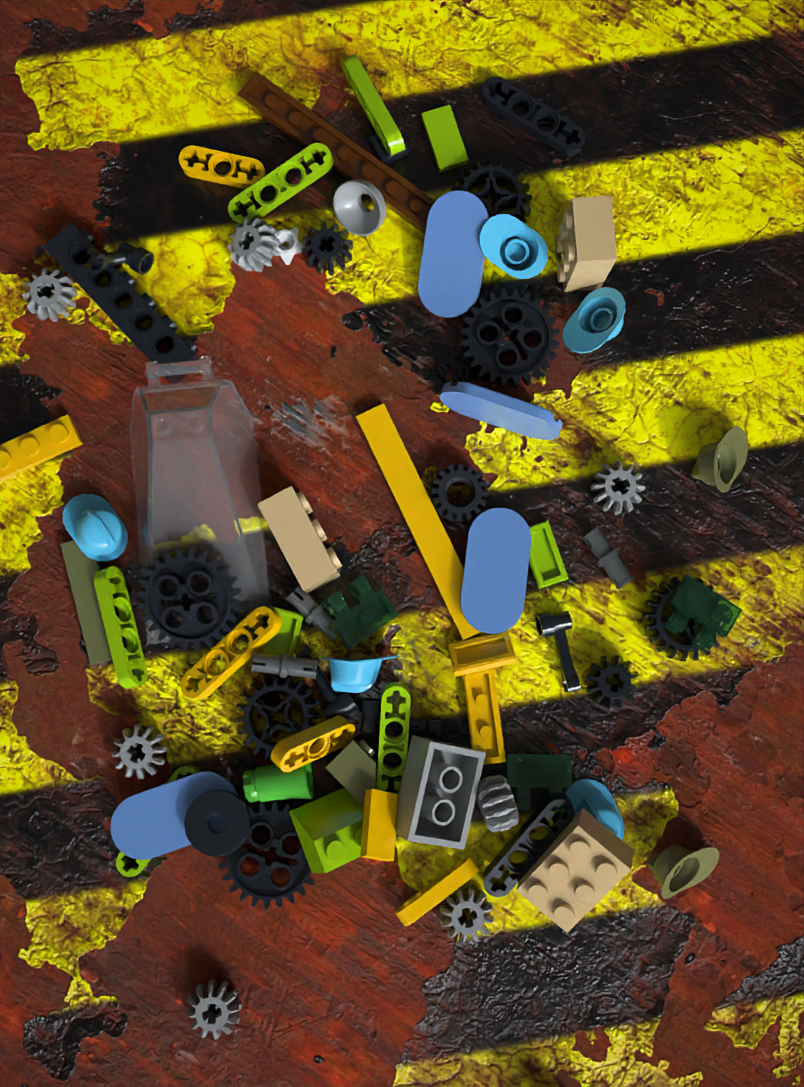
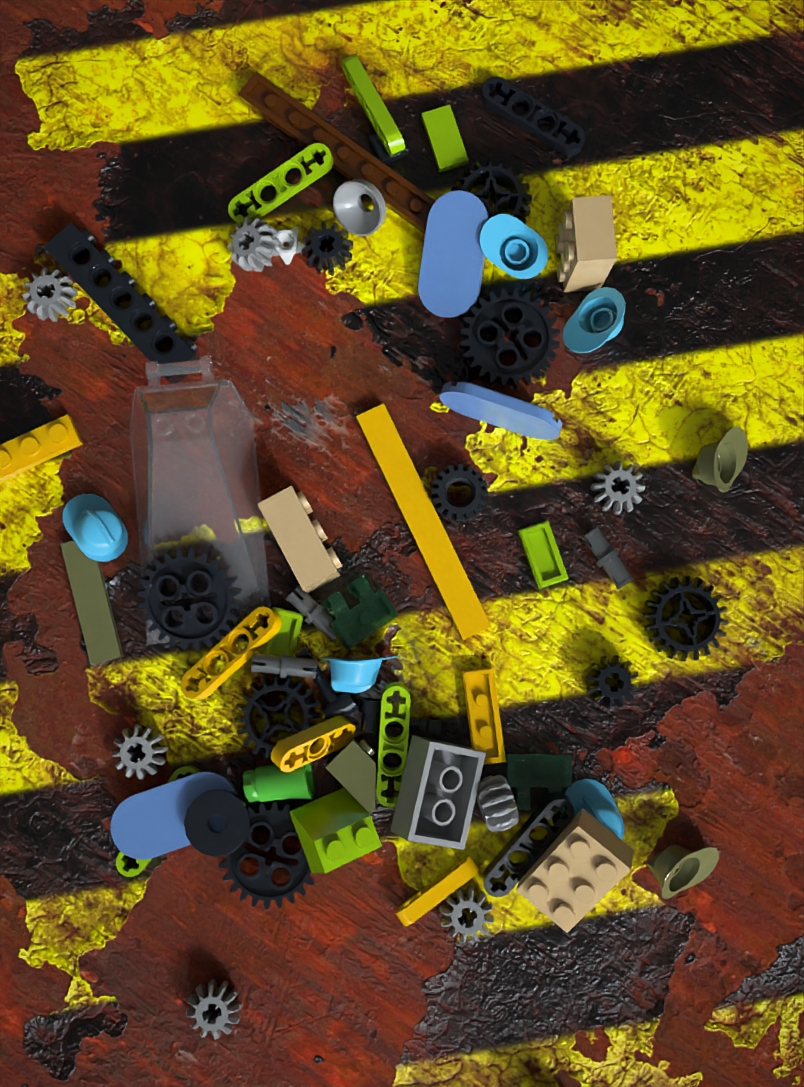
black brick [83,242,154,275] -> none
lime beam [94,566,148,689] -> none
yellow beam [179,145,266,189] -> none
yellow tile [360,789,399,862] -> none
yellow tile [447,630,516,677] -> none
medium blue tile [460,508,531,634] -> none
black brick [535,611,581,693] -> none
clear green plate [664,575,742,652] -> none

